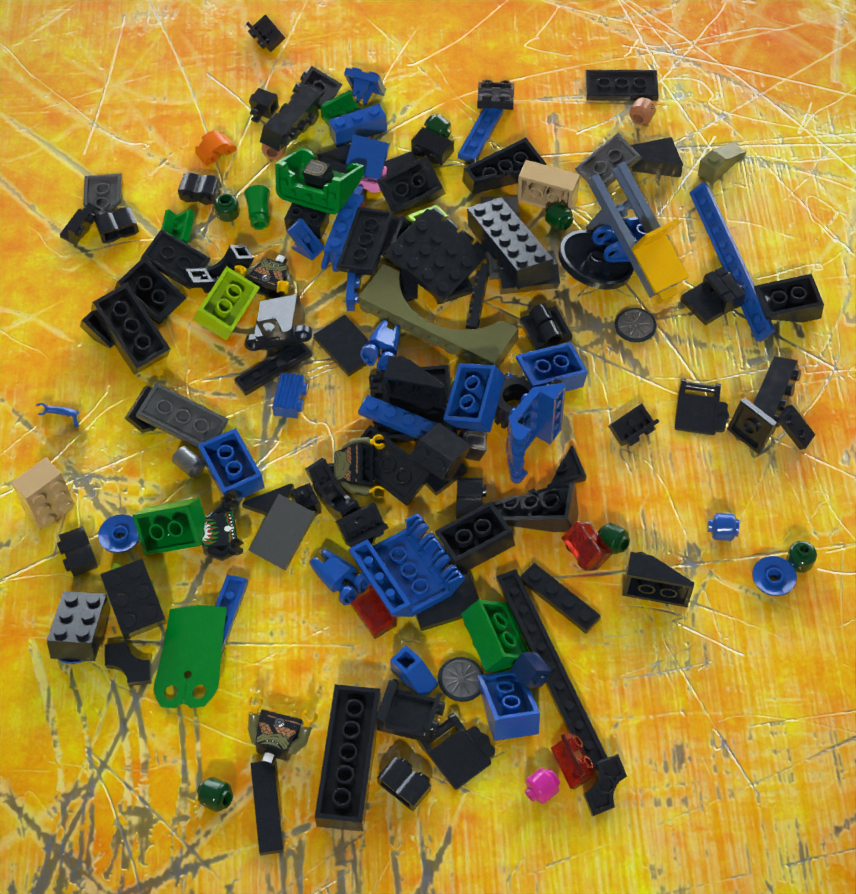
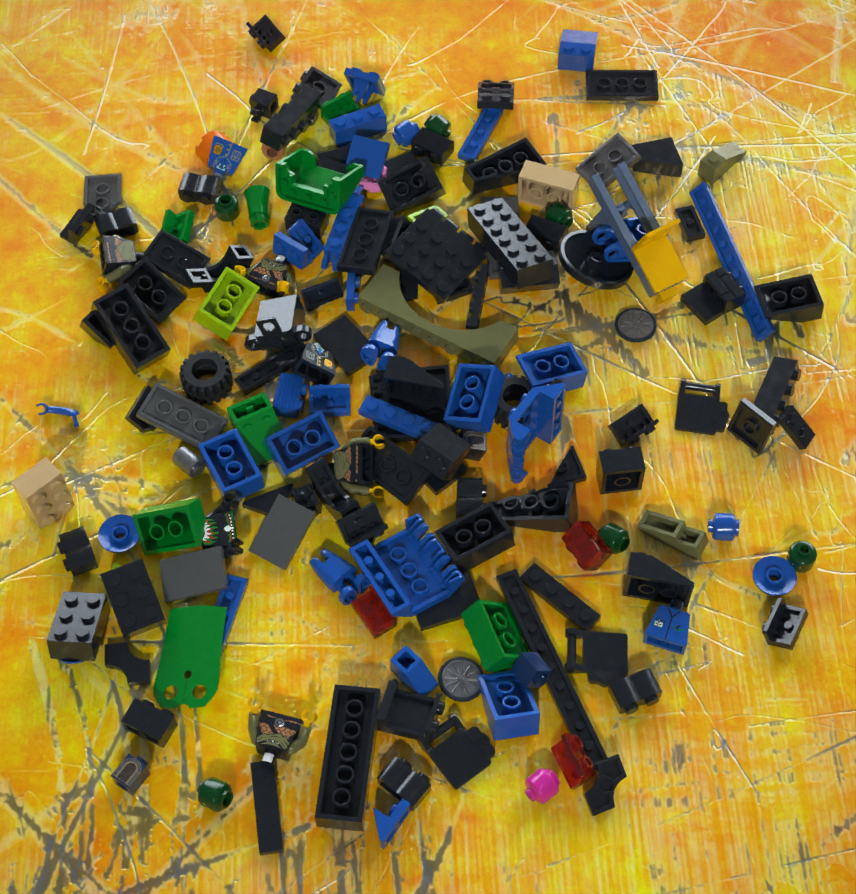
black brick [302,159,334,190] -> none
black plate [520,304,572,350] -> none
nougat head [629,98,656,125] -> none
none -> torso [91,235,144,292]
none -> brick [111,753,150,796]
none -> black brick [121,698,178,748]
none -> dark grey tile [159,546,229,603]
none -> black tyre [179,350,233,405]
none -> blue torso [207,135,247,183]
none -> green slope [227,392,283,466]
none -> blue brick [263,410,340,478]
none -> blue bracket [272,231,313,270]
none -> black torso [292,343,336,385]
none -> black hinge [300,277,343,310]
none -> blue bracket [309,383,351,417]
none -> blue slope [373,798,411,849]
none -> blue head [392,120,420,147]
none -> black brick [526,214,568,253]
none -> blue slope [558,29,598,72]
none -> black piece [564,628,628,688]
none -> black brick [596,446,646,495]
none -> black brick [608,668,662,715]
none -> olive slope [637,510,708,558]
none -> blue torso [643,599,690,655]
none -> black plate [674,205,706,242]
none -> bracket [762,597,809,650]

